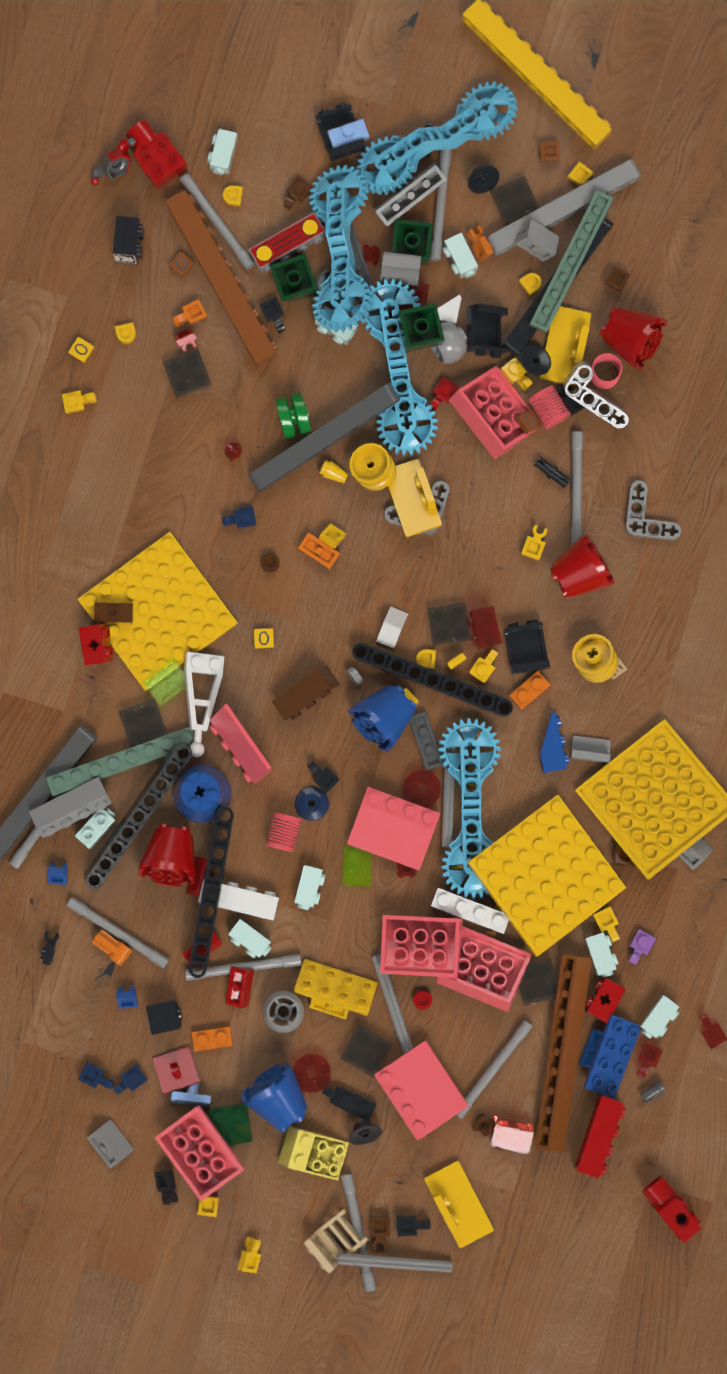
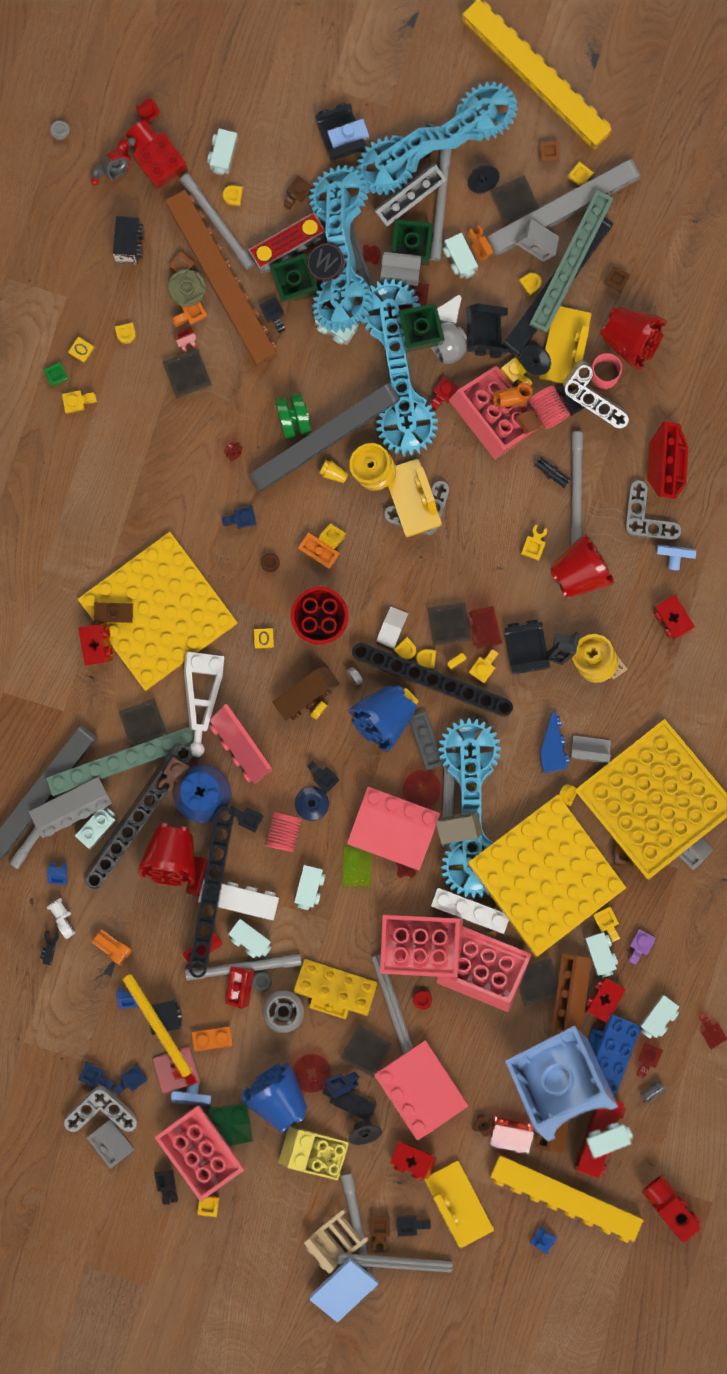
light grey piece [67,897,170,969] -> none
clear neon green plate [144,661,185,706] -> none
yellow plate [237,1236,261,1274] -> none
light grey piece [456,1020,533,1119] -> none
orange plate [509,671,550,710] -> none
none -> green tile [43,362,69,388]
none -> white connector [47,898,75,939]
none -> light grey plate [50,121,70,140]
none -> light grey beam [64,1086,137,1132]
none -> yellow axle [123,974,192,1077]
none -> red tile [136,98,161,123]
none -> reddish brown plate [158,756,189,793]
none -> olive tile [168,269,206,307]
none -> black plate [228,807,264,833]
none -> dark grey tile [252,972,272,992]
none -> red cone [290,587,349,645]
none -> black tile [307,243,345,282]
none -> light blue tile [309,1258,378,1322]
none -> yellow tile [311,701,328,720]
none -> dark blue plate [324,1072,360,1098]
none -> red brick [390,1141,438,1181]
none -> yellow tile [393,637,416,660]
none -> dark tan panel [436,811,482,845]
none -> yellow brick [490,1154,643,1243]
none -> orange piece [493,383,533,408]
none -> light blue piece [506,1026,618,1141]
none -> blue tile [530,1226,557,1254]
none -> black panel [545,632,580,665]
none -> yellow tile [559,784,577,806]
none -> light aqua brick [586,1122,633,1158]
none -> red wedge [647,421,689,499]
none -> red brick [653,595,695,641]
none -> light blue tile [656,544,696,570]

